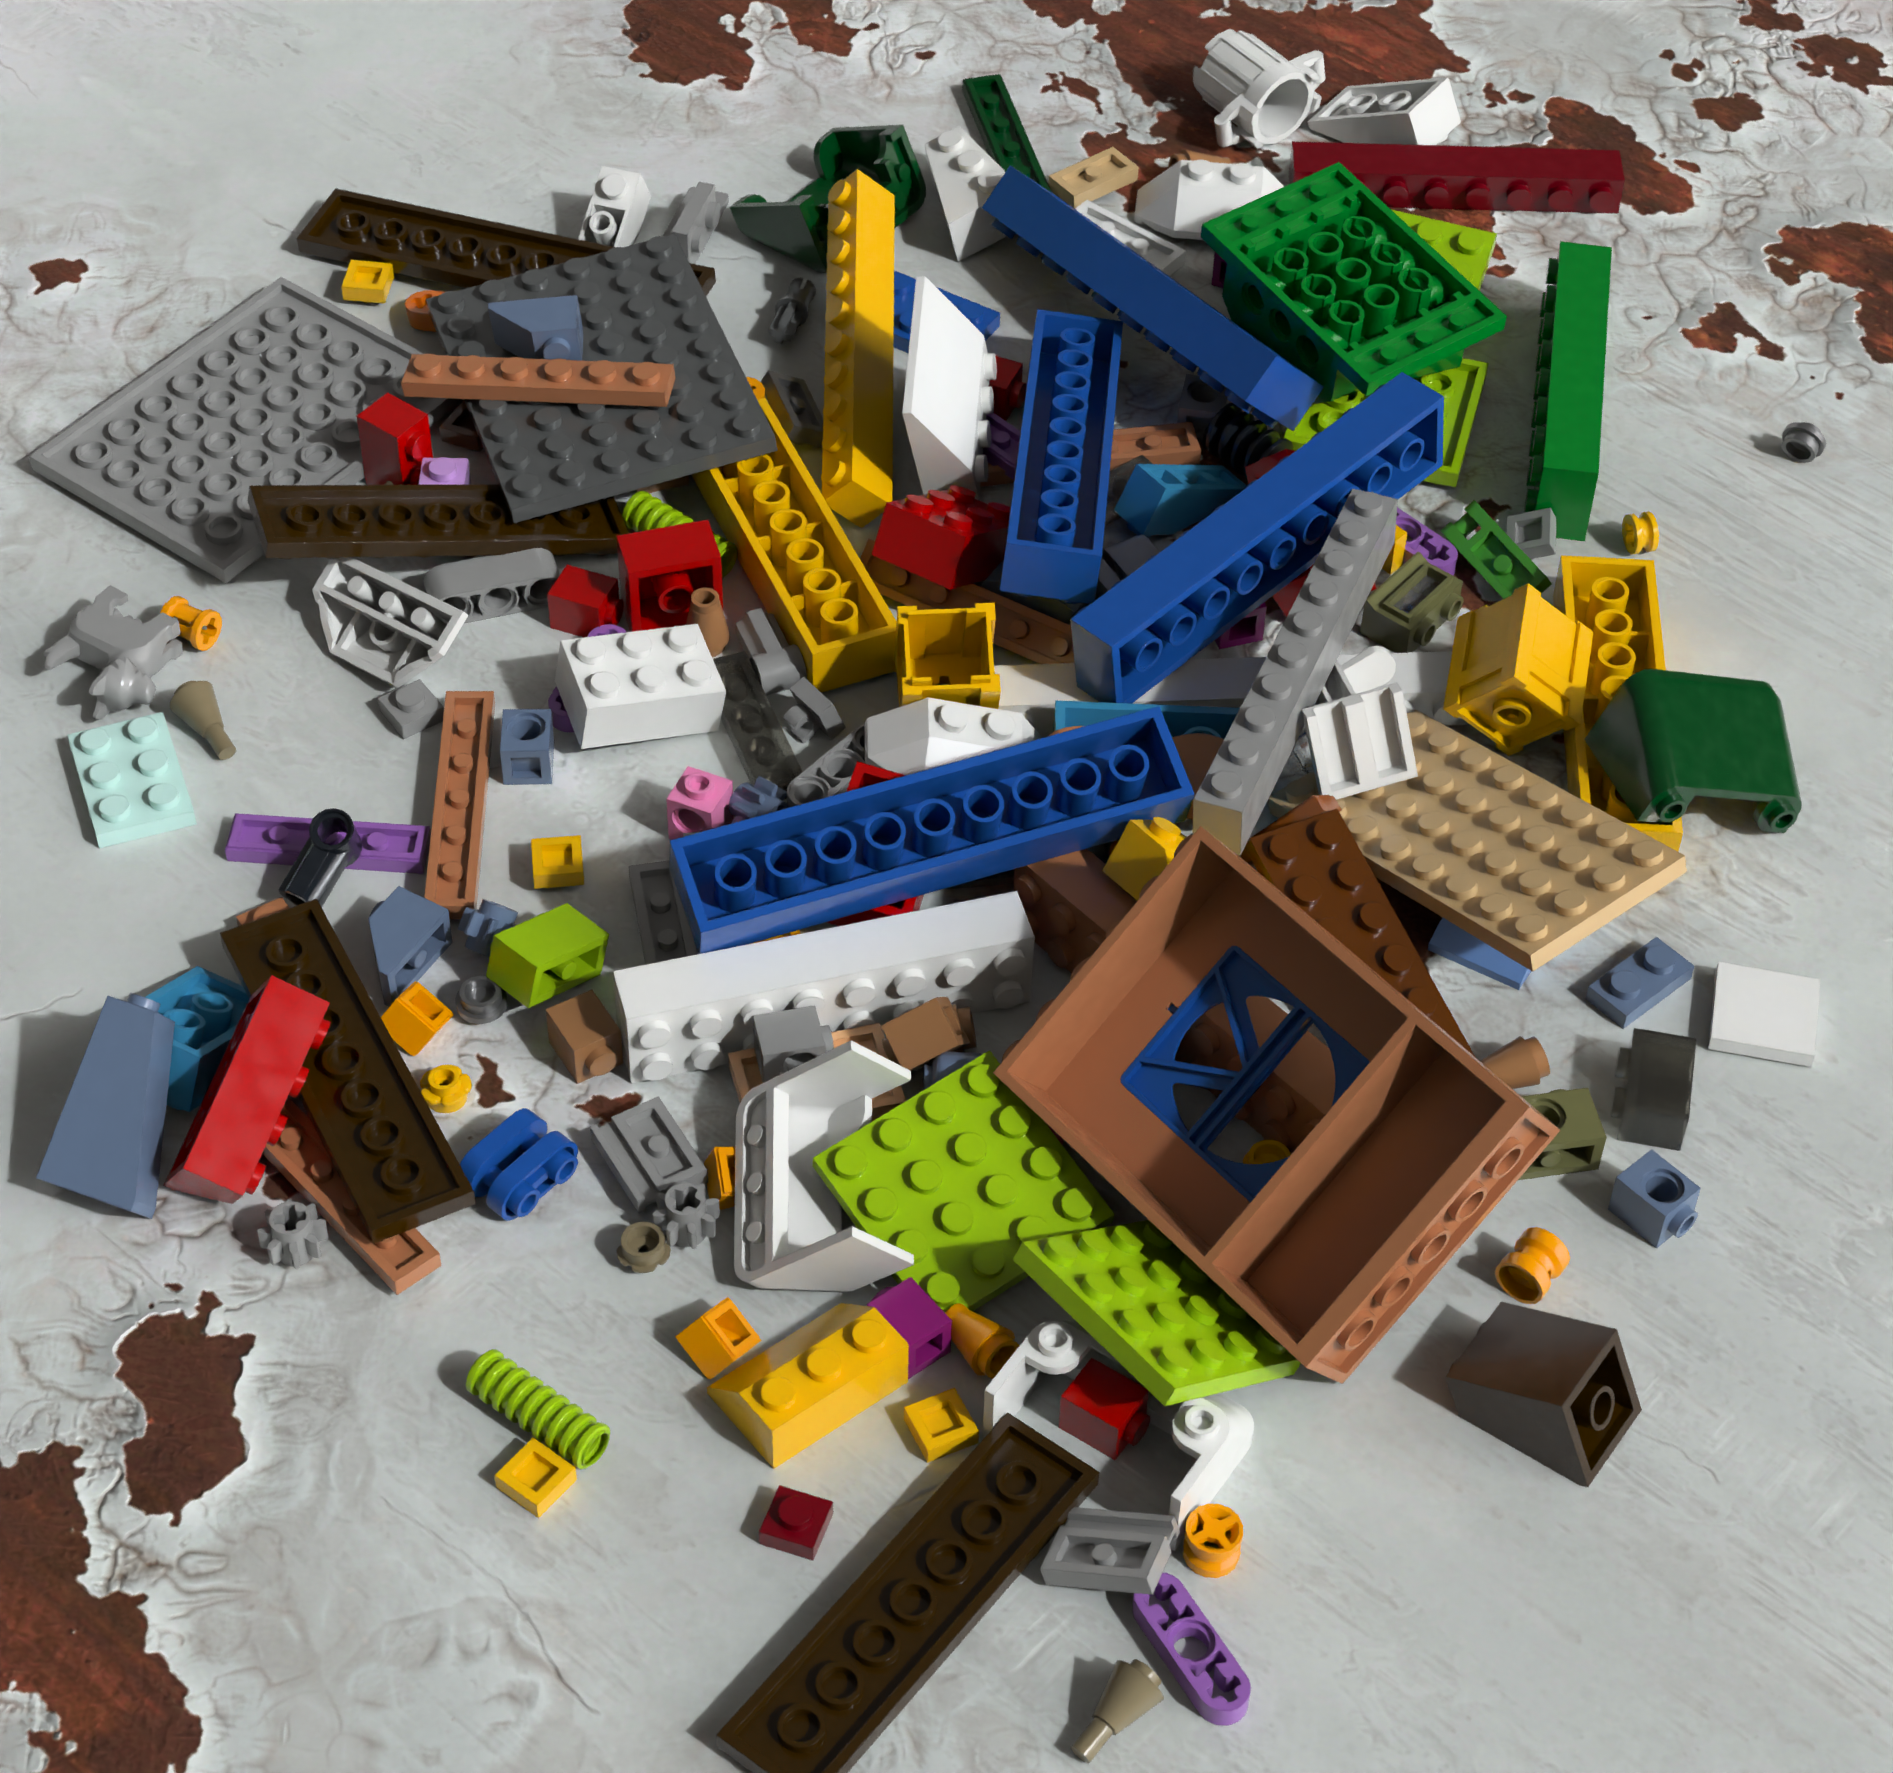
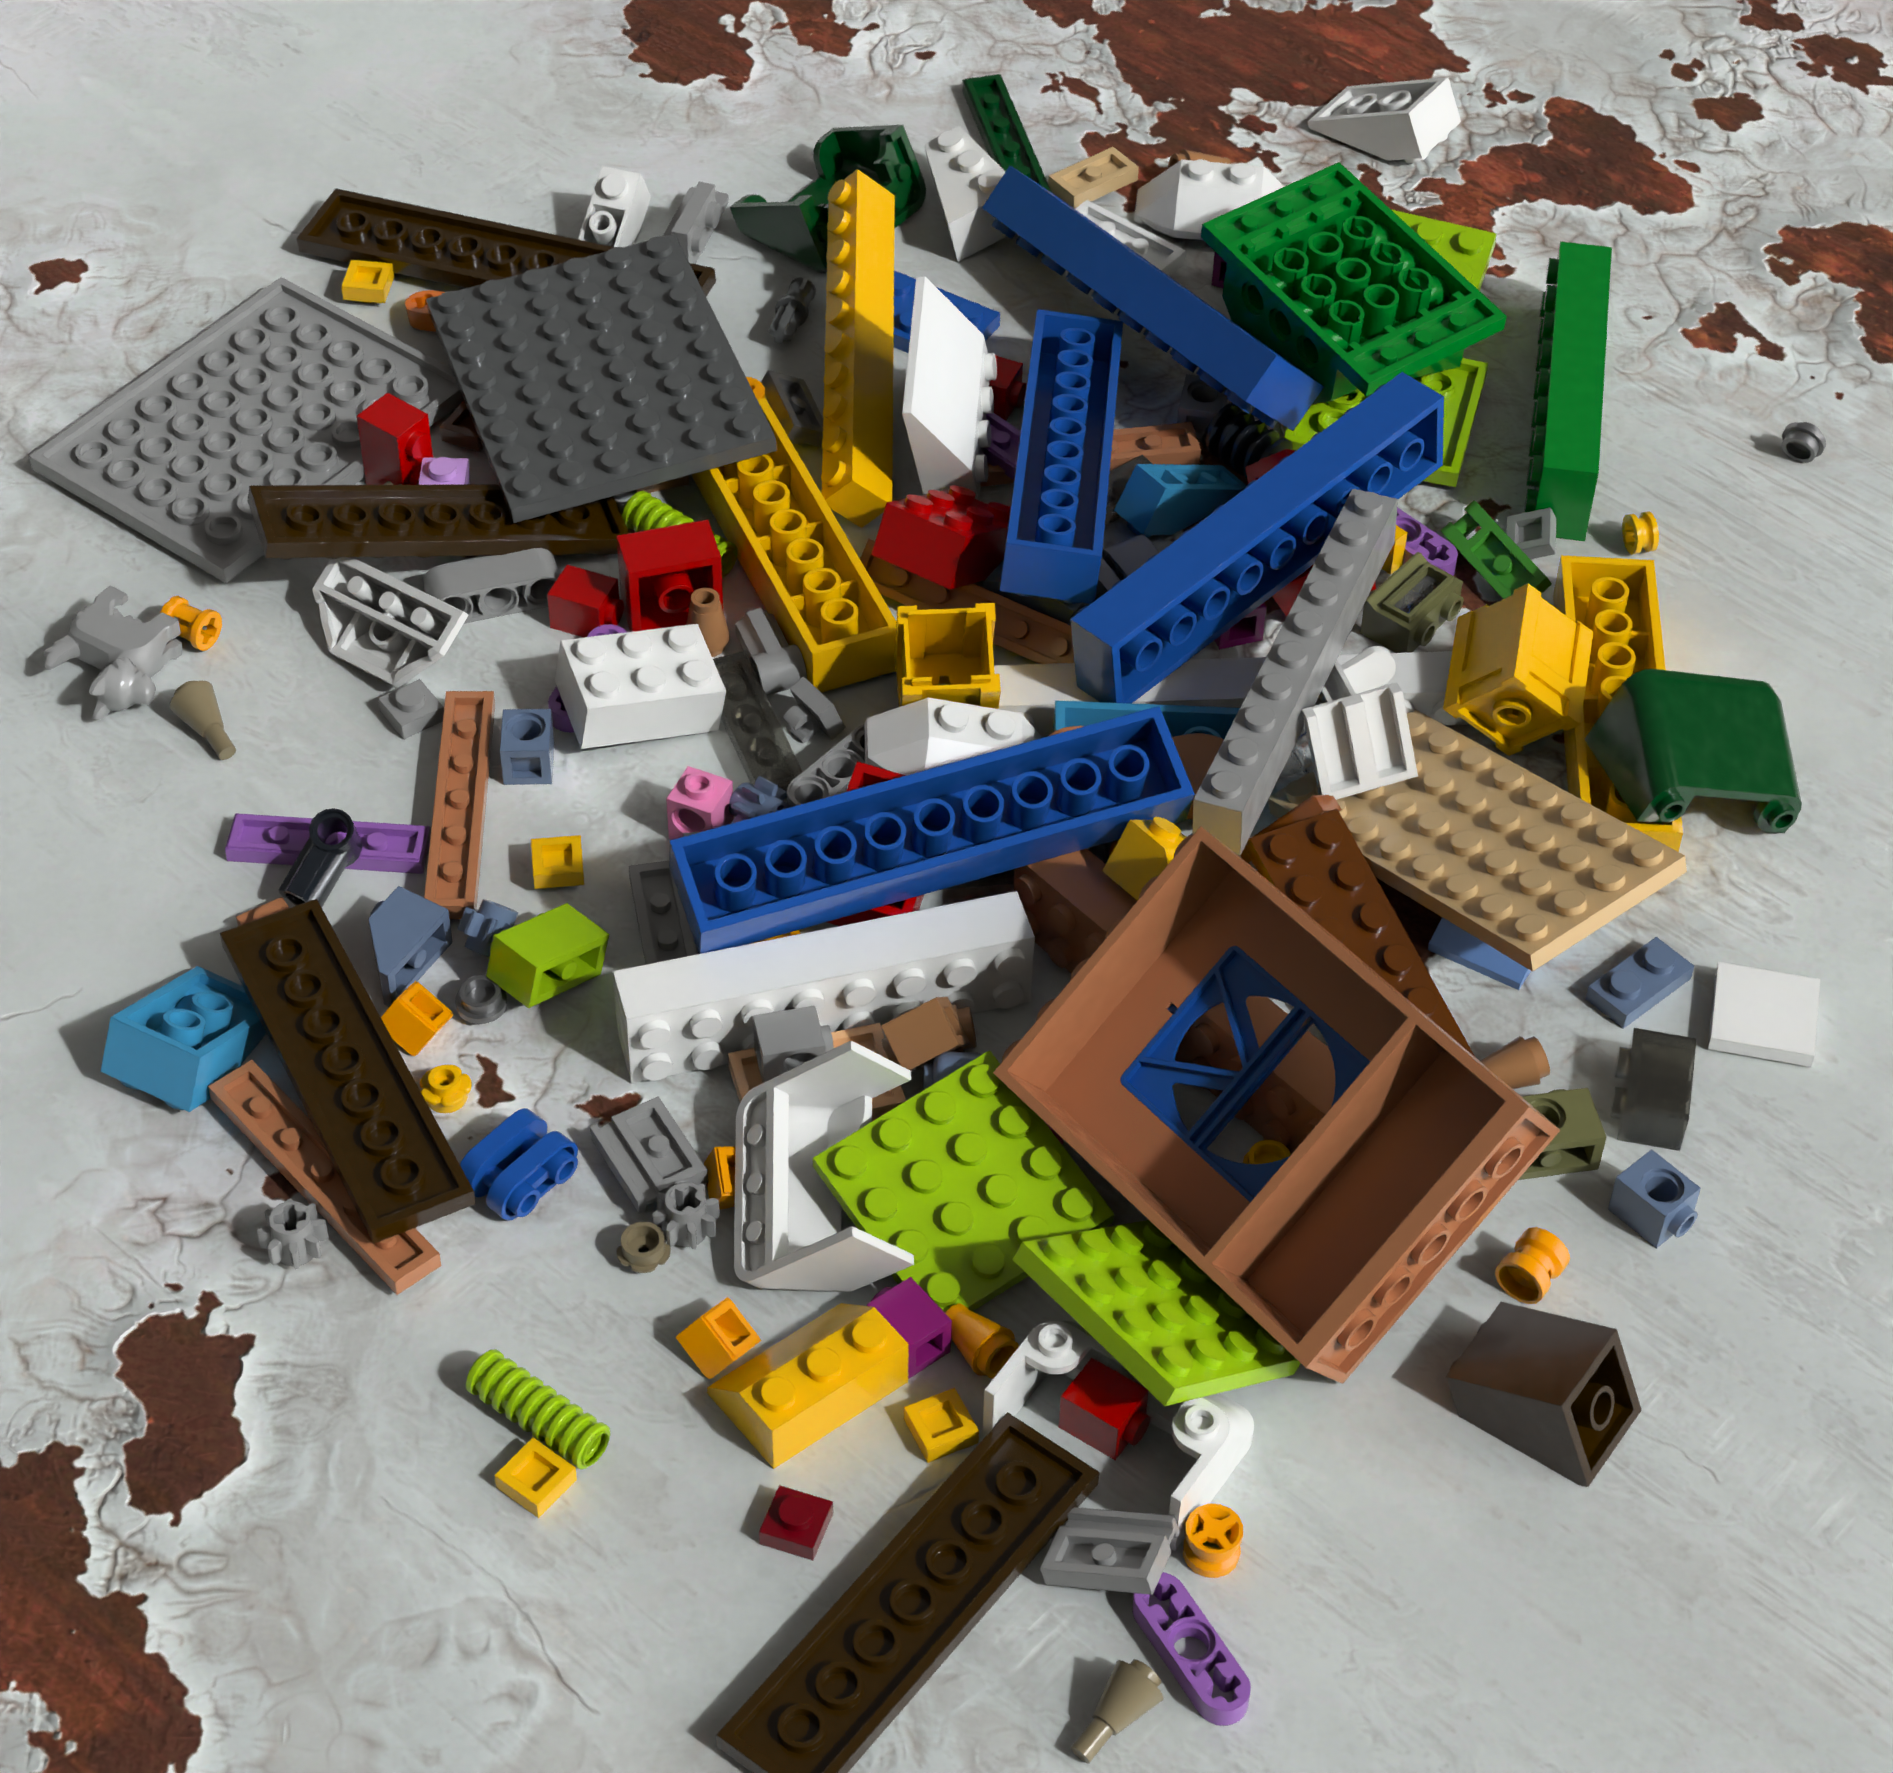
sand blue slope [36,993,175,1219] -> none
light aqua plate [67,712,197,849] -> none
red slope [163,975,331,1204] -> none
nougat plate [401,354,676,407] -> none
sand blue slope [488,295,583,361] -> none
medium nougat brick [546,989,624,1084] -> none
white container [1193,29,1326,149] -> none
dark red brick [1288,141,1625,214] -> none

